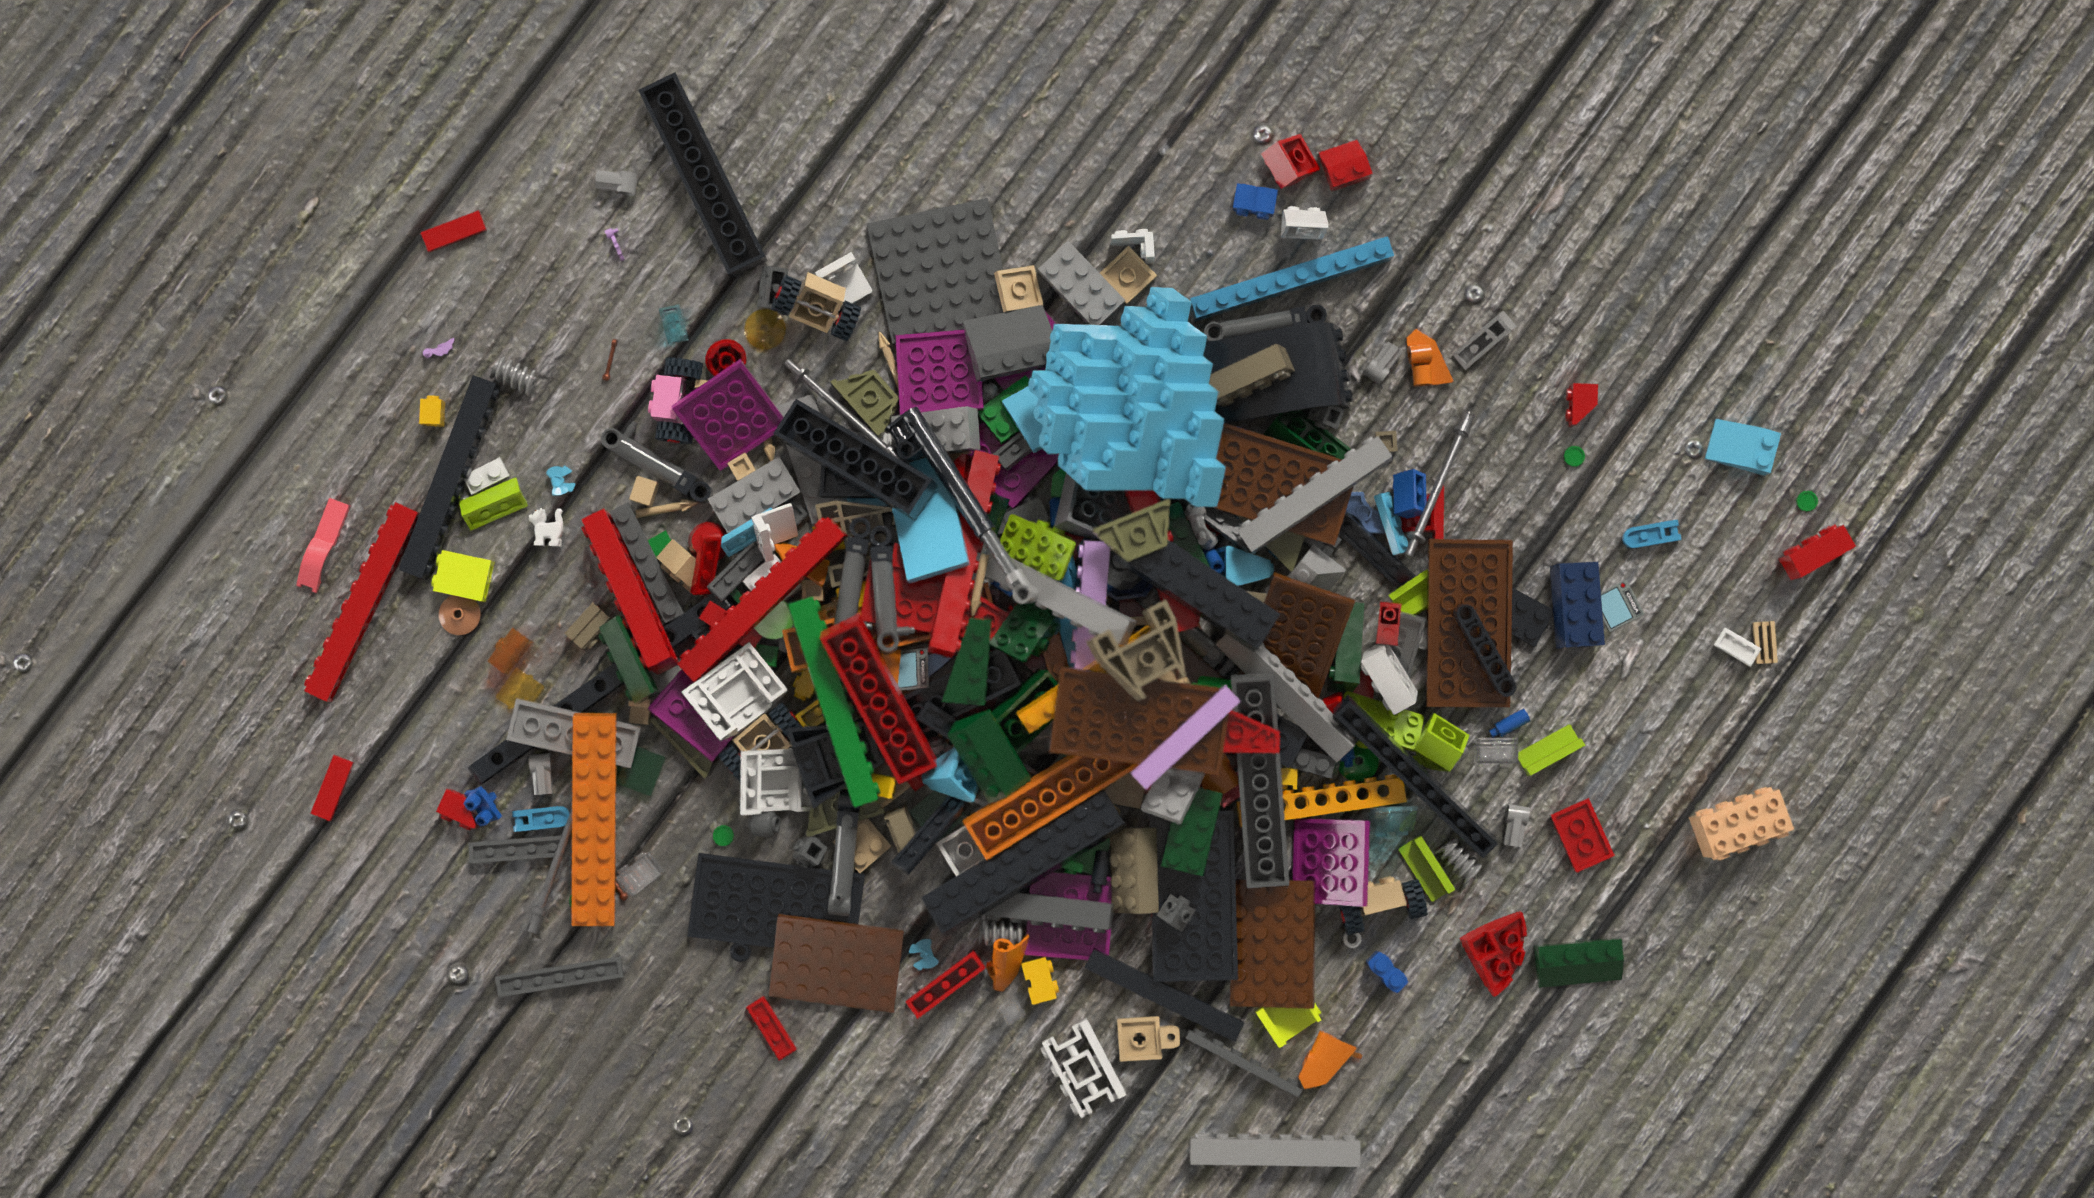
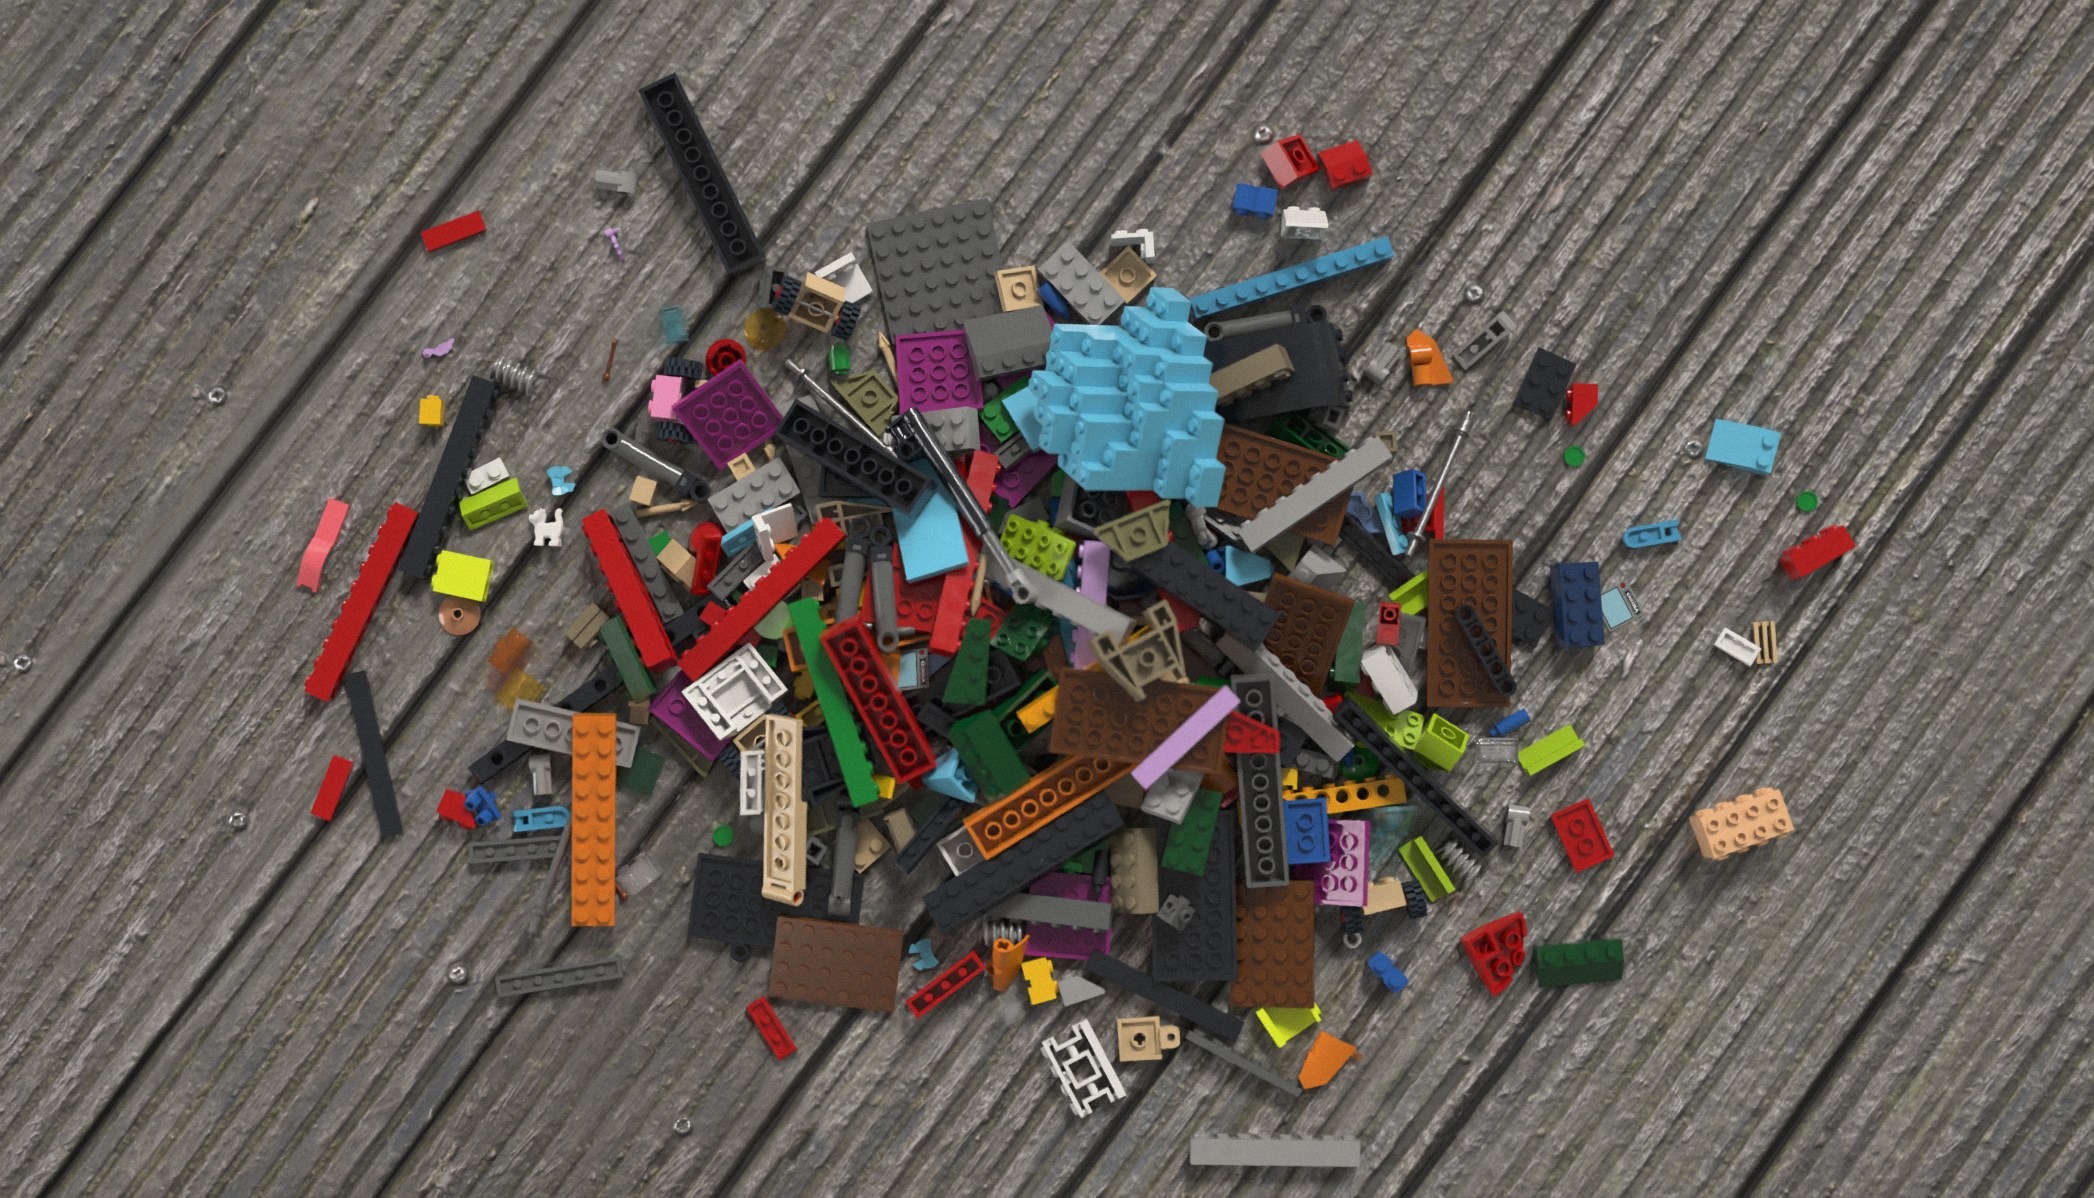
none -> black tile [344,670,404,838]
none -> tan hinge [762,714,807,906]
none -> green brick [828,344,851,376]
none -> blue cylinder [1036,281,1071,319]
none -> light grey slope [1057,972,1105,1007]
none -> blue plate [1284,798,1331,865]
none -> black plate [1512,347,1576,421]

